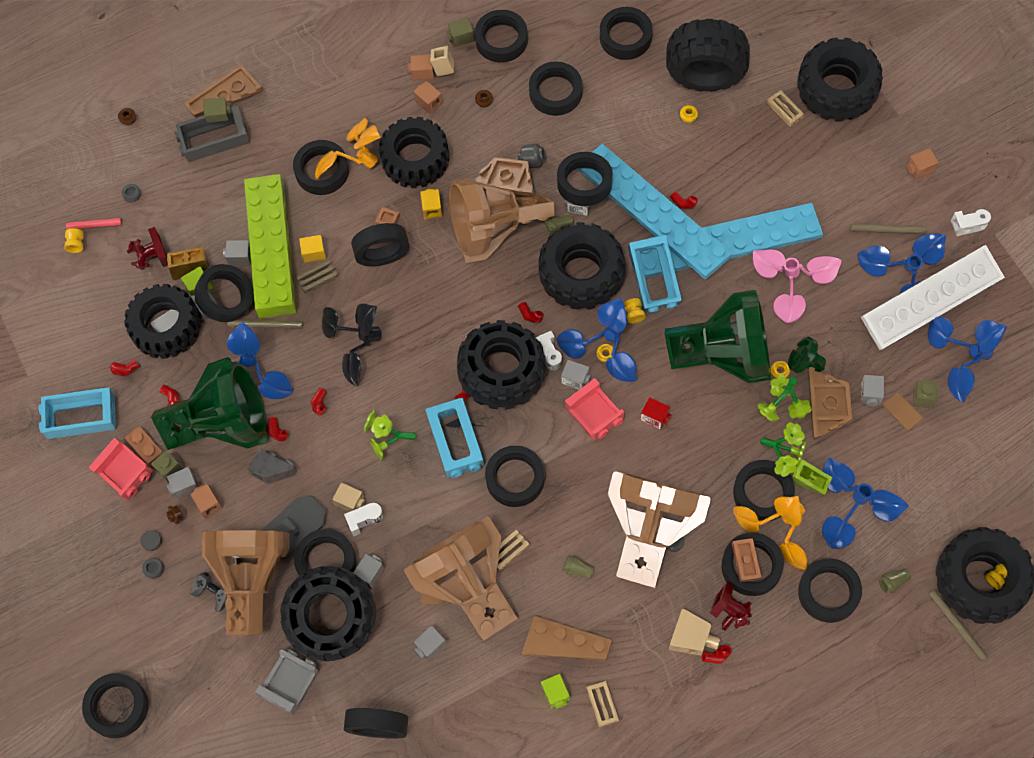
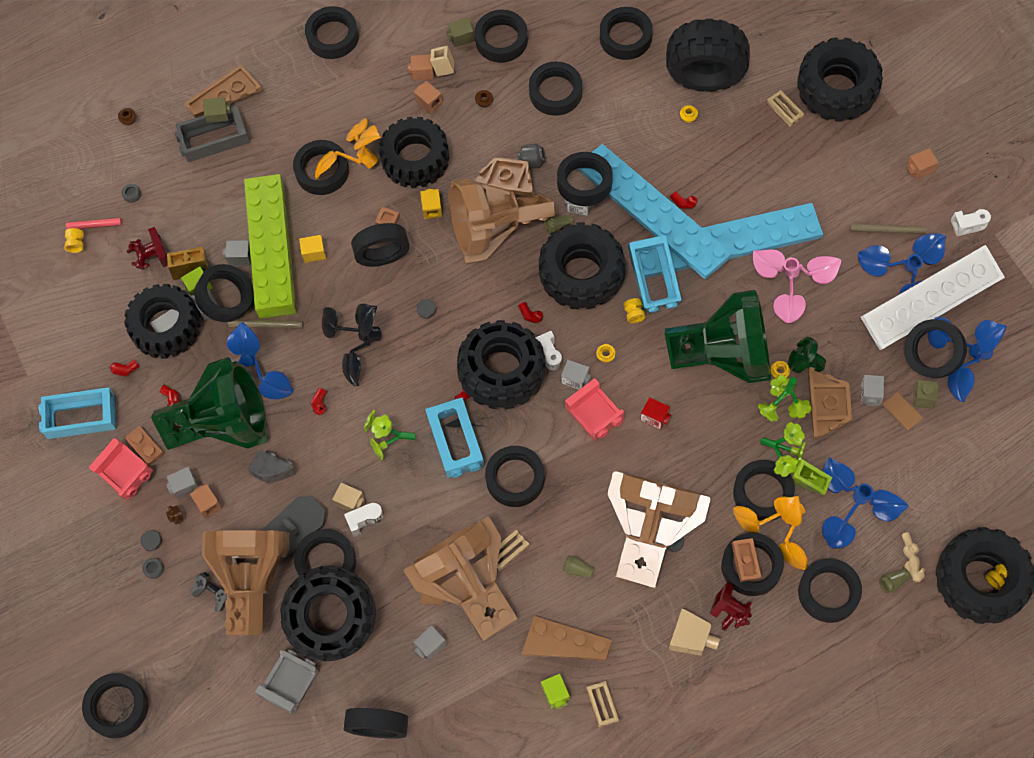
olive brick [151,451,182,483] -> none
red arm [268,417,288,442] -> none
dark tan tile [296,260,338,294] -> none
light grey brick [353,554,385,589] -> none
blue plant [556,298,637,382] -> none
red arm [701,645,732,664] -> none
dark tan bar [929,589,988,661] -> none
none -> black tyre [305,6,359,59]
none -> dark grey tile [417,299,436,319]
none -> tan animal [902,532,926,583]
none -> black tyre [904,319,967,378]

